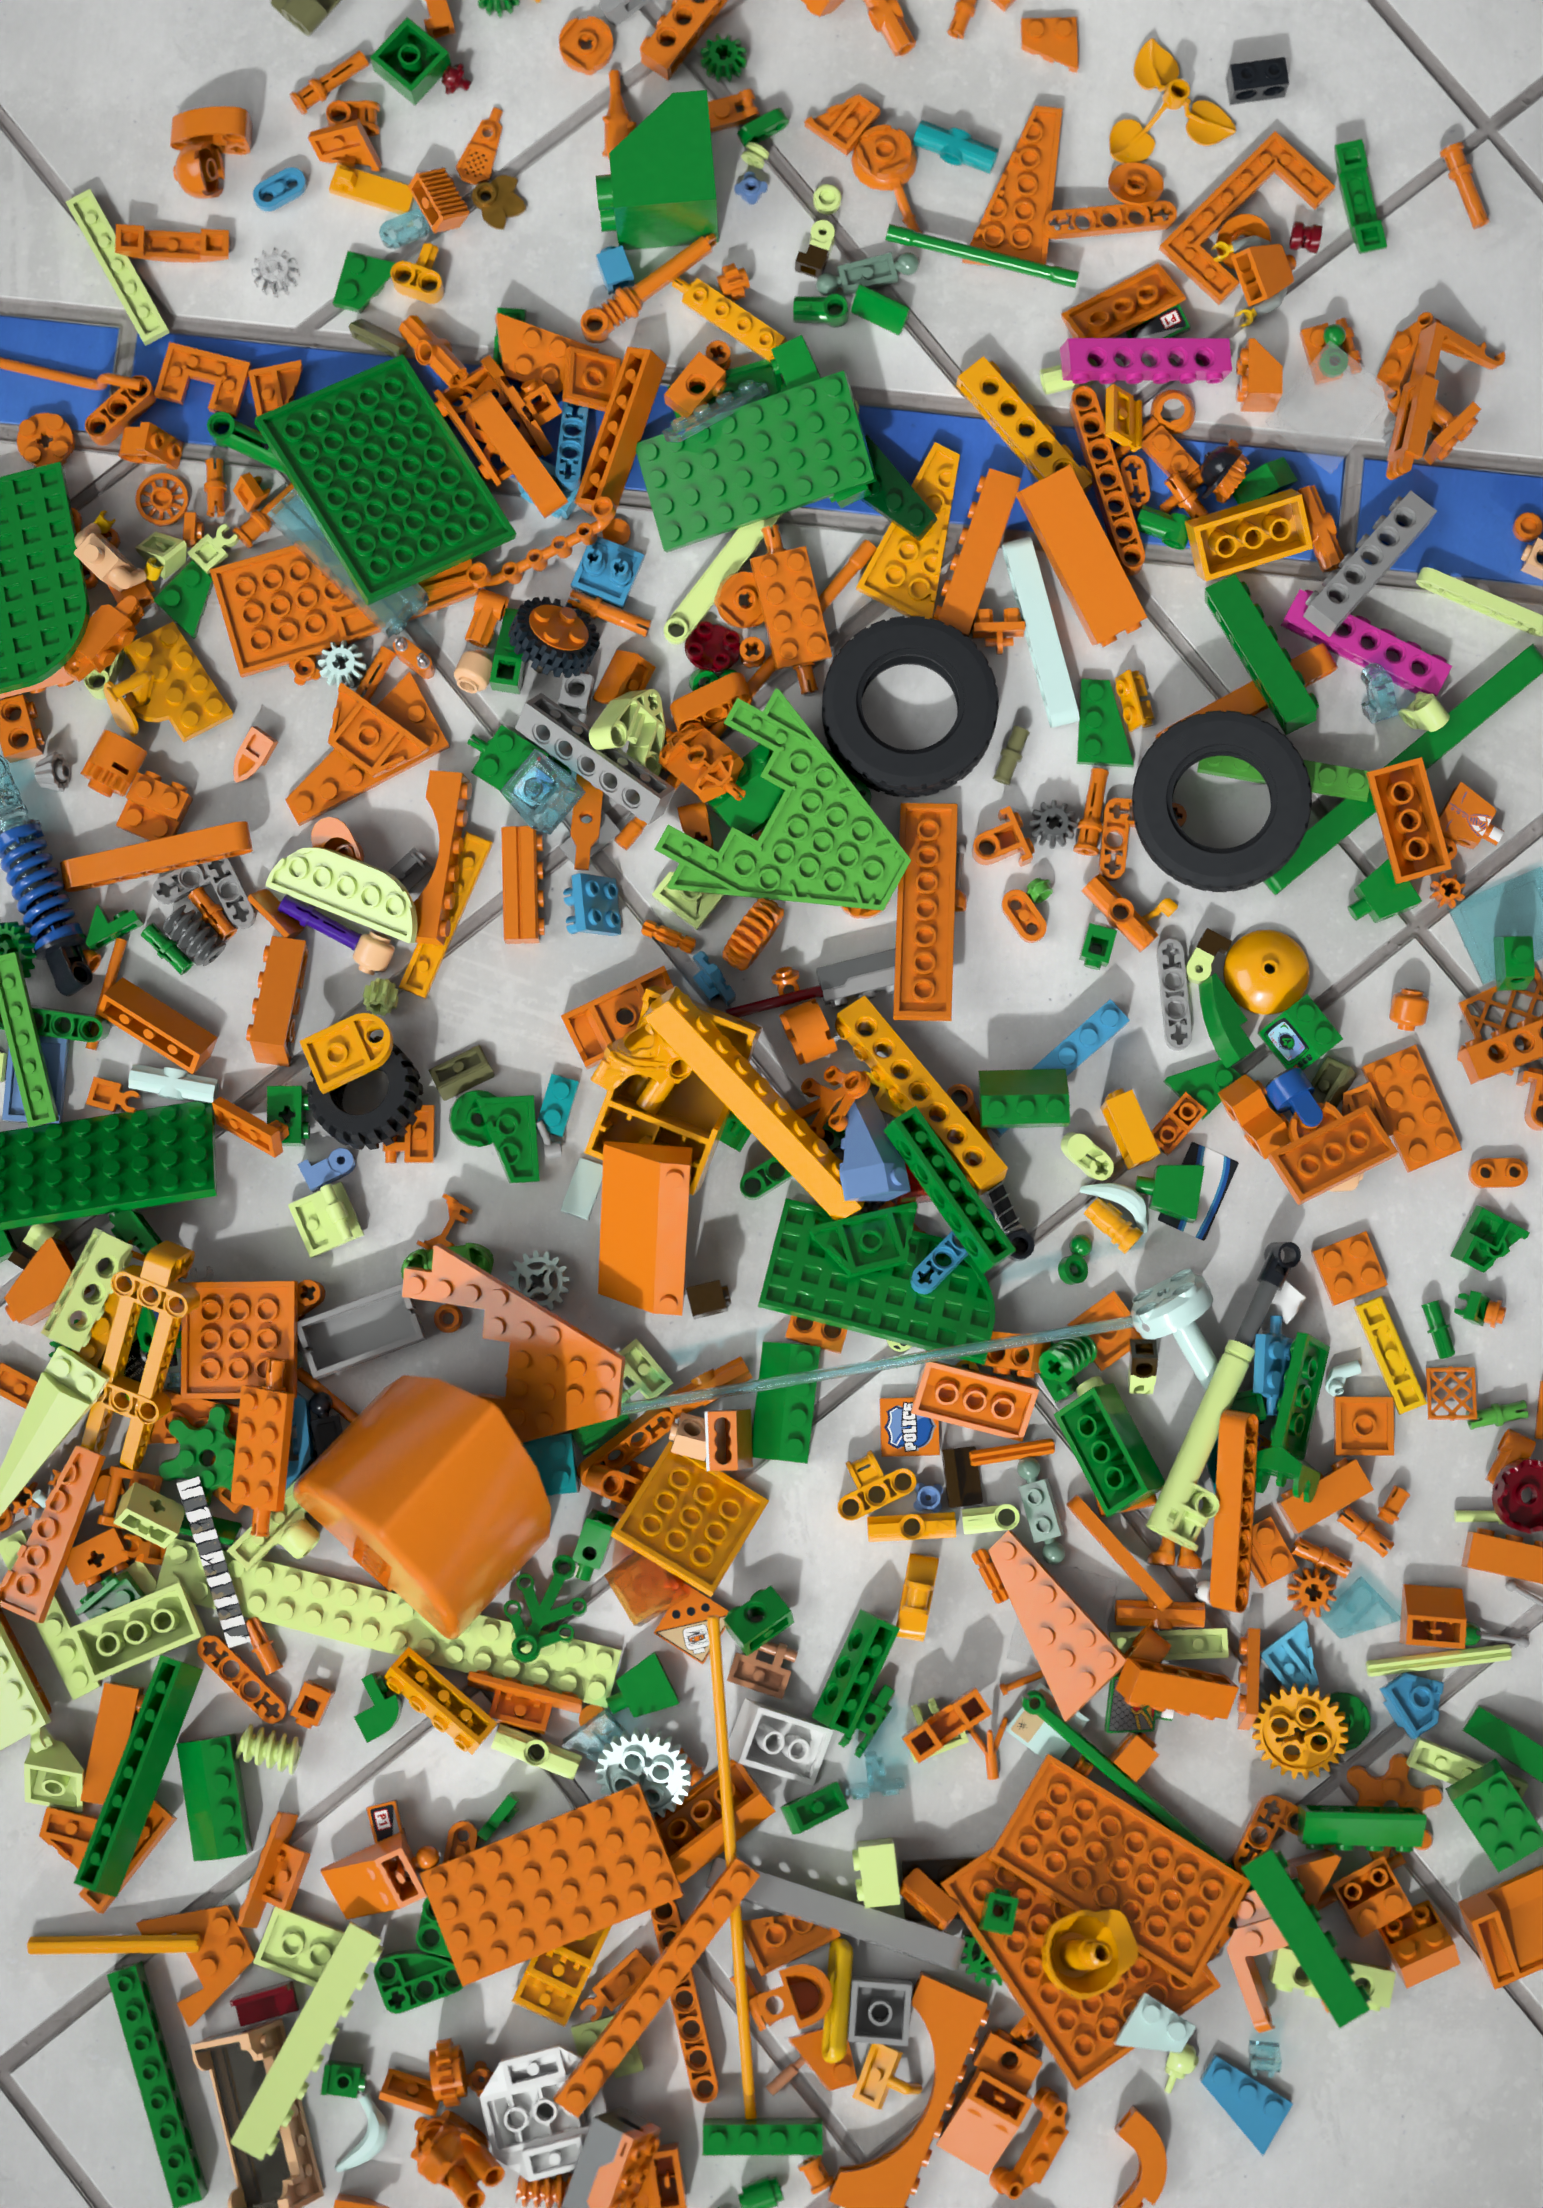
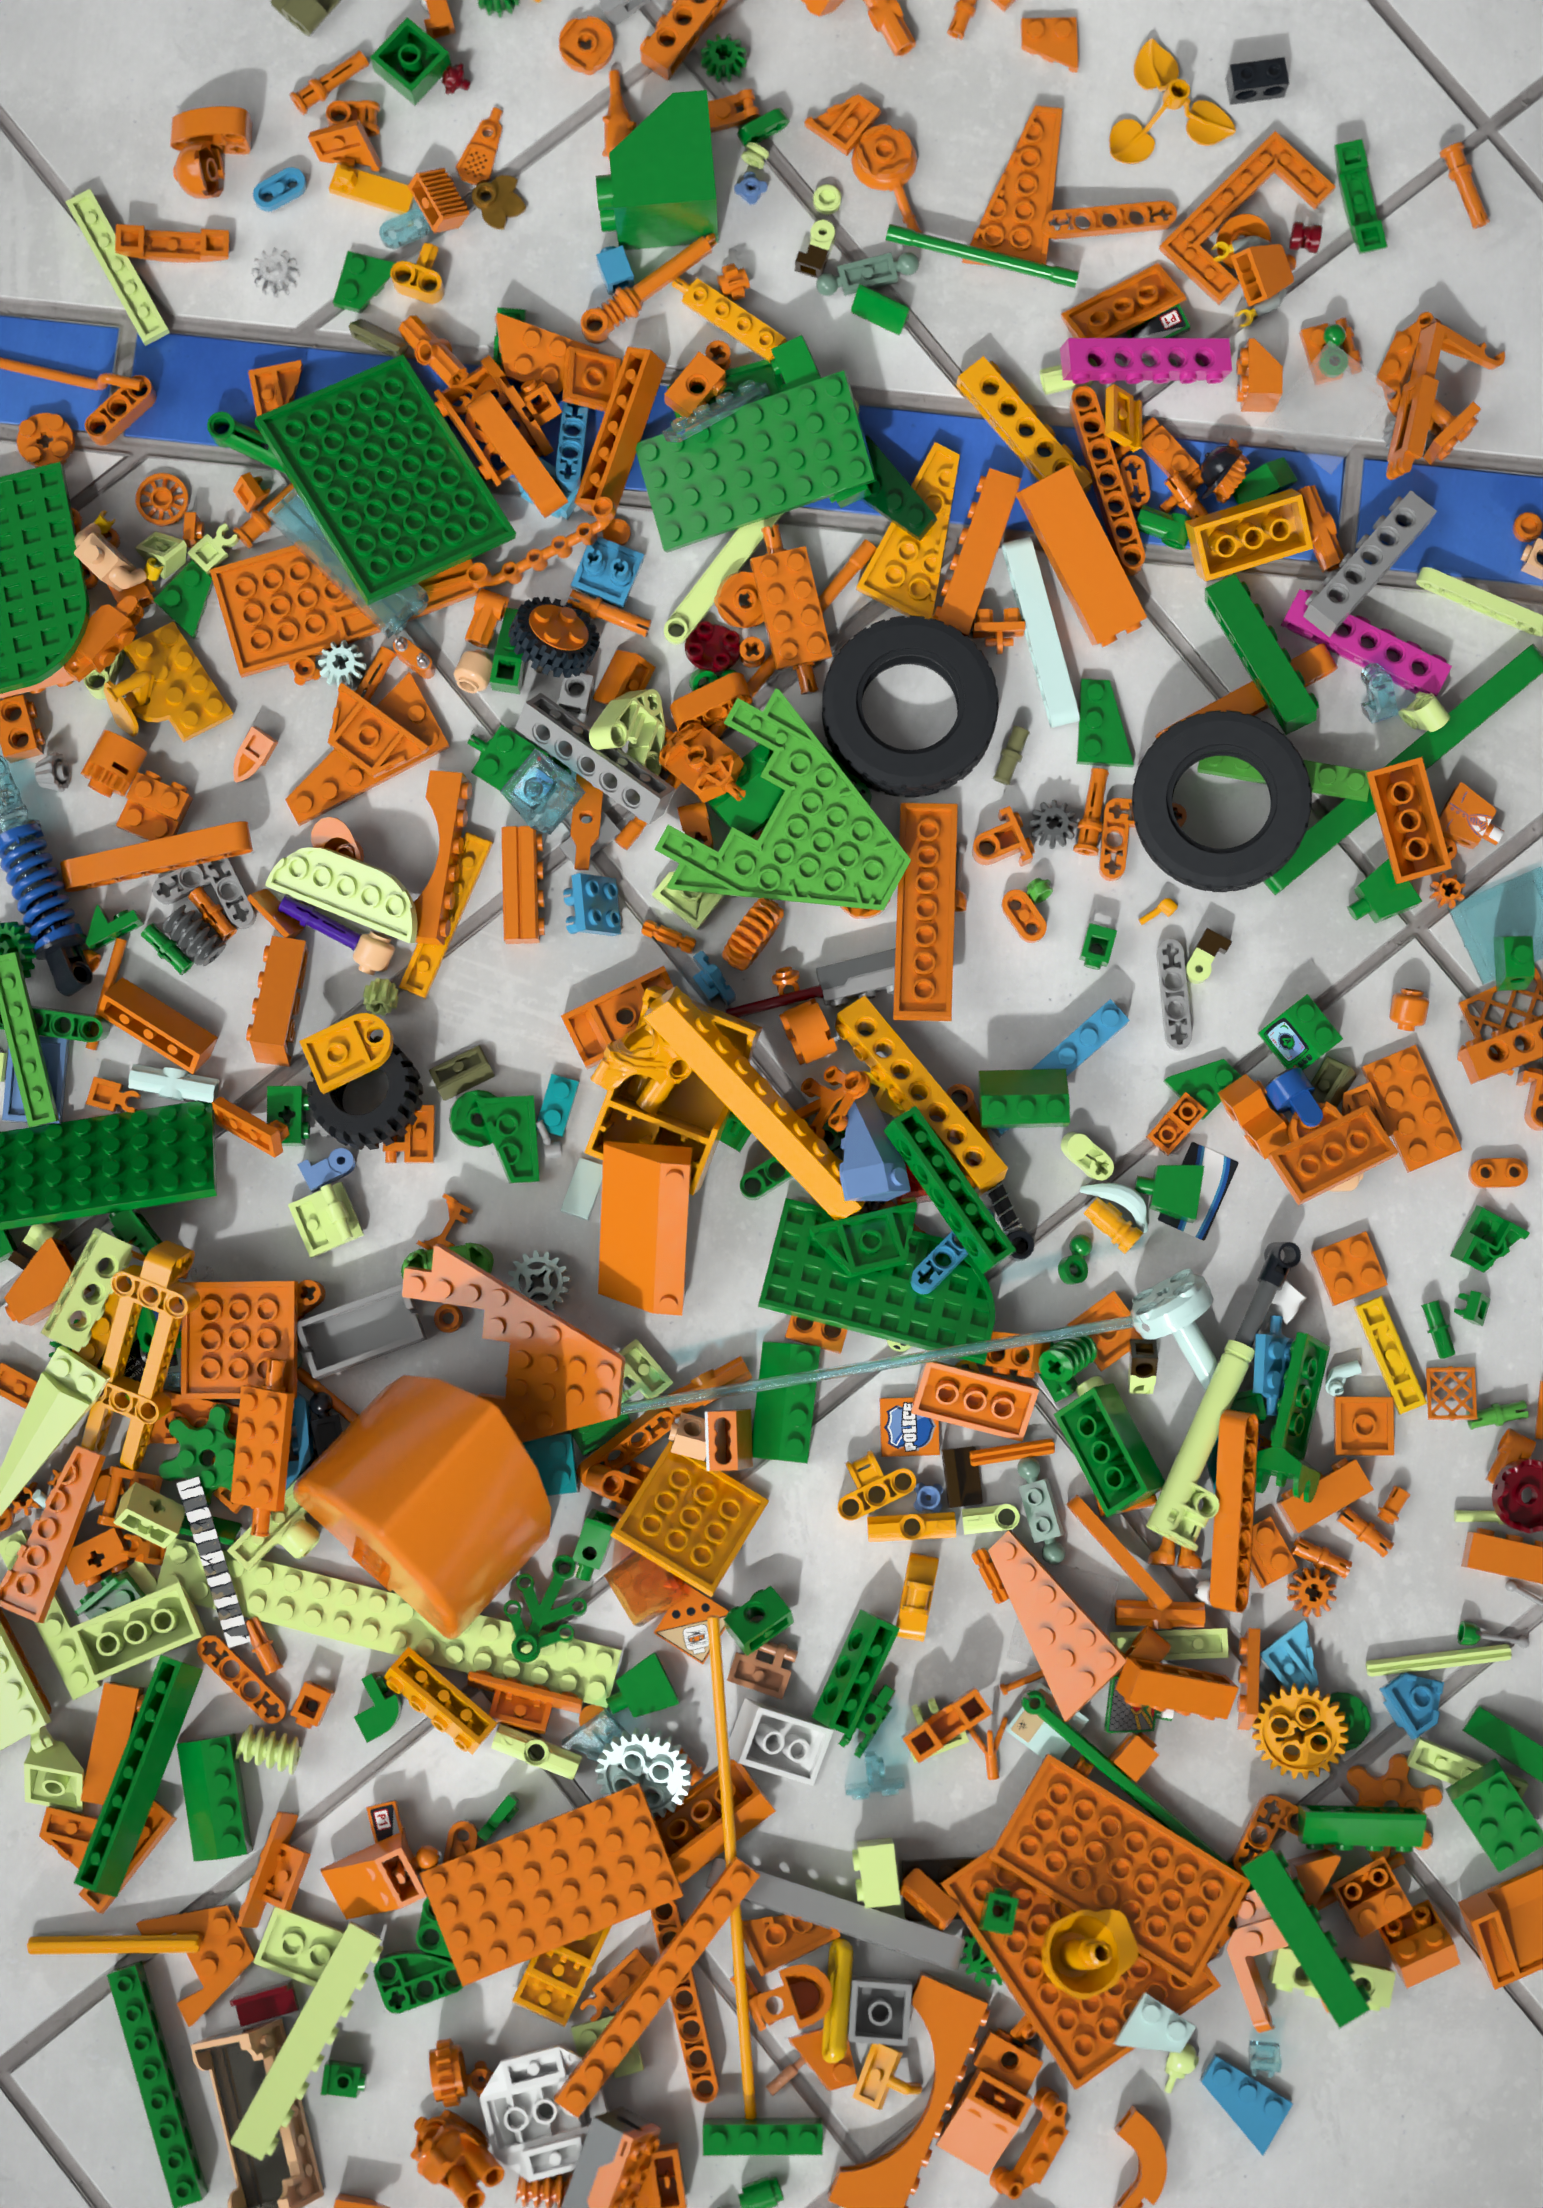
orange pin [118,422,184,469] -> none
orange plate [154,342,252,418] -> none
orange pin [204,458,227,517] -> none
light aqua piece [335,2093,389,2172] -> none
orange plate [379,2068,441,2117] -> none
light grey hinge [388,848,433,891] -> none
dark brown brick [686,1280,732,1320] -> none
green plate [780,1781,849,1835] -> none
green piece [793,294,849,327] -> none
orange bush [797,2155,834,2194] -> none
teal piece [913,120,999,174] -> none
orange piece [1081,873,1159,953] -> none
light orange window [1100,1088,1160,1170] -> none
orange dish [1108,162,1164,206] -> none
light orange hinge [1115,669,1155,732] -> none
orange piece [1150,389,1196,434] -> none
green slope [1199,973,1256,1069] -> none
light orange dish [1223,930,1309,1015] -> none
clear light blue wing [1319,1577,1401,1639] -> none
orange slope [1399,1584,1467,1649] -> none
orange plate [1484,1299,1507,1328] -> none

